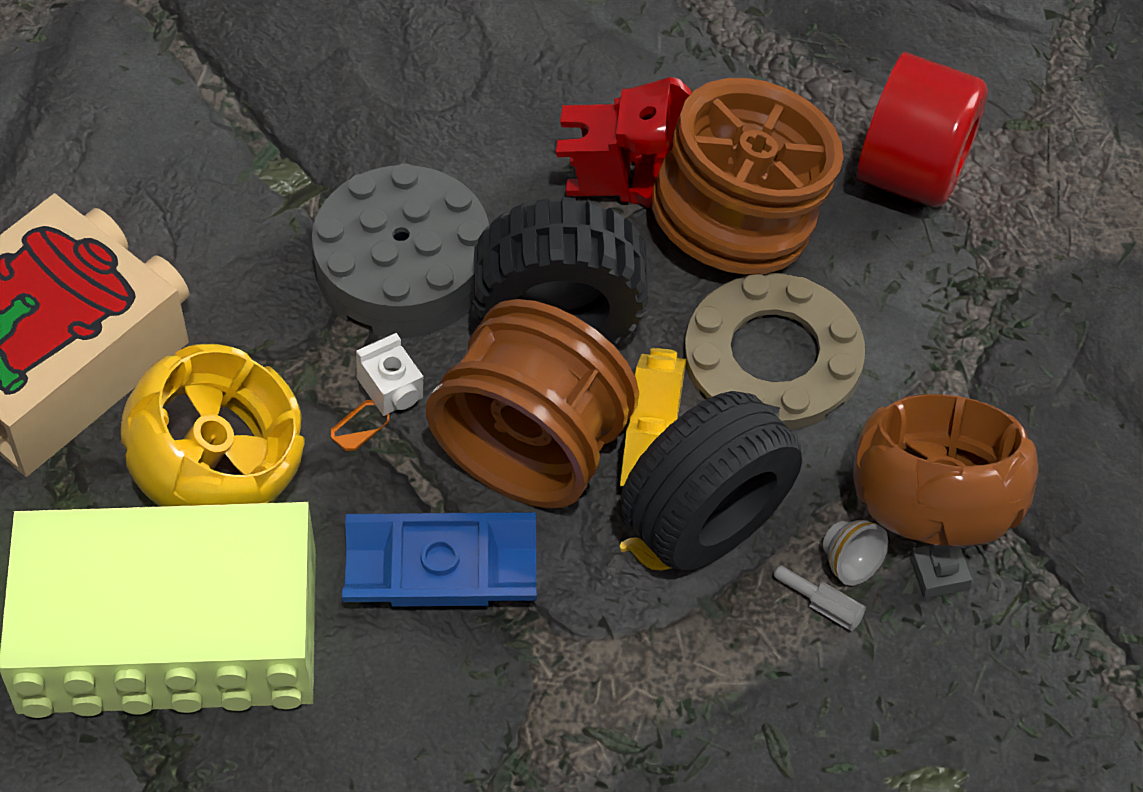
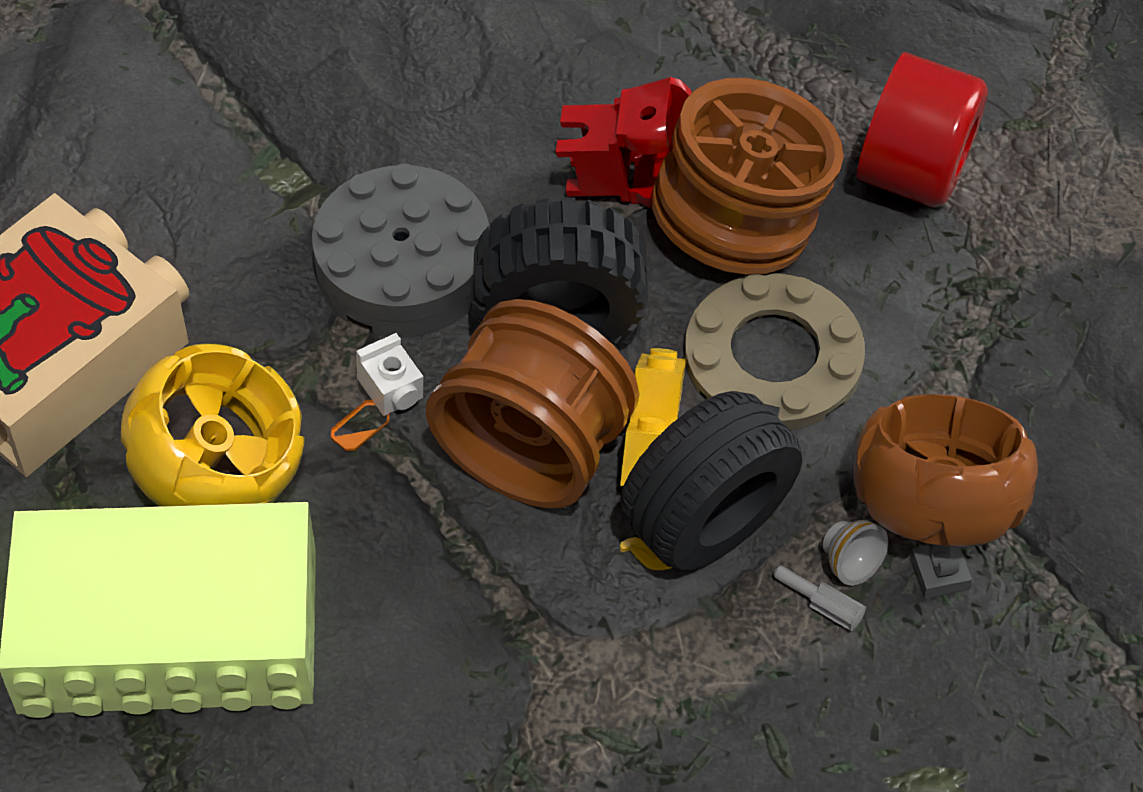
blue piece [342,512,537,606] -> none

